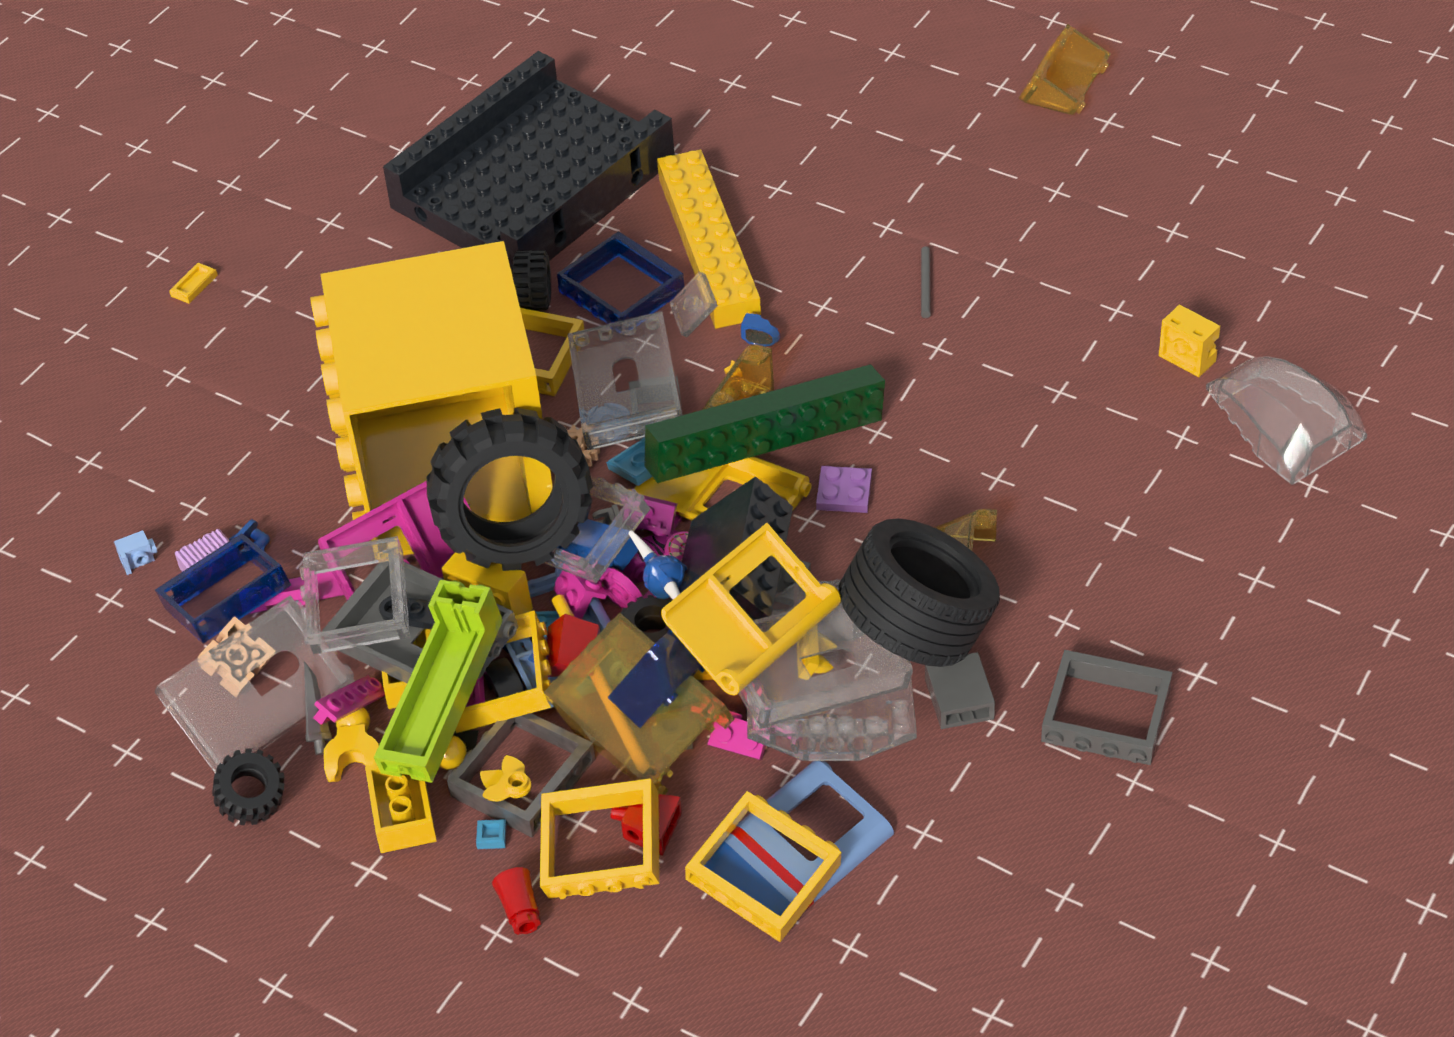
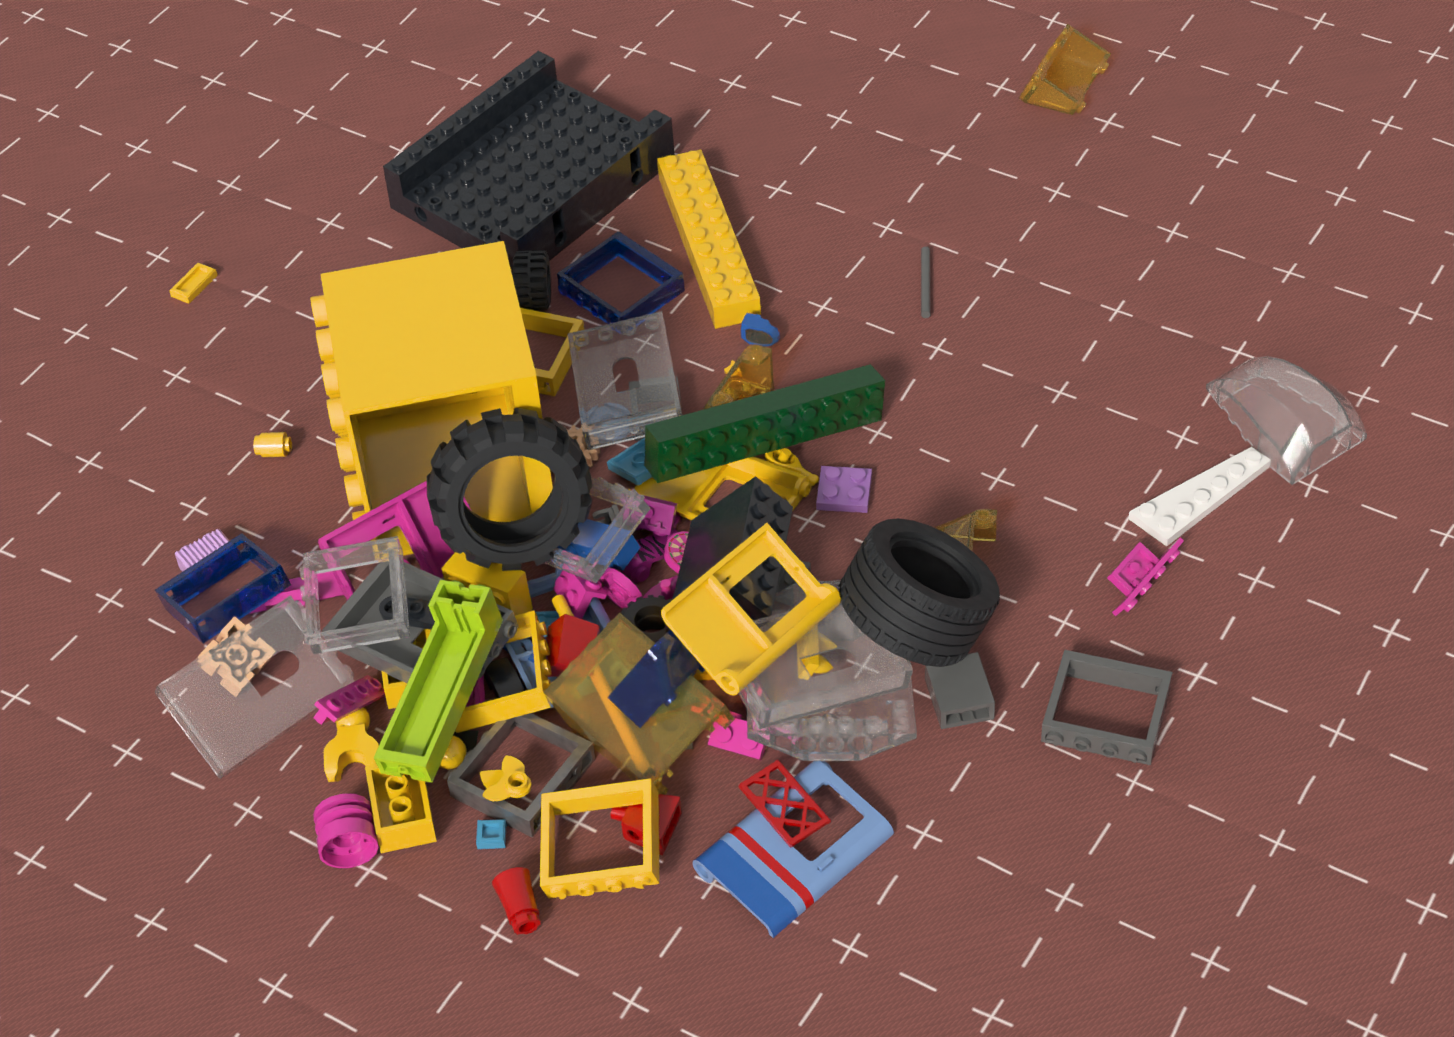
light blue brick [114,530,157,575] -> none
black tyre [212,748,285,825] -> none
blue piece [229,519,270,561] -> none
flat silver bar [304,661,332,755] -> none
blue helmet [629,530,688,599] -> none
clear plate [670,272,718,337] -> none
yellow window [685,791,842,942] -> none
yellow piece [1159,305,1220,377] -> none
none -> yellow brick [254,432,292,457]
none -> dark pink wheel [313,794,379,868]
none -> red window [738,760,831,848]
none -> yellow piece [765,448,820,486]
none -> dark pink bracket [1107,537,1184,616]
none -> white wing [1128,447,1271,546]

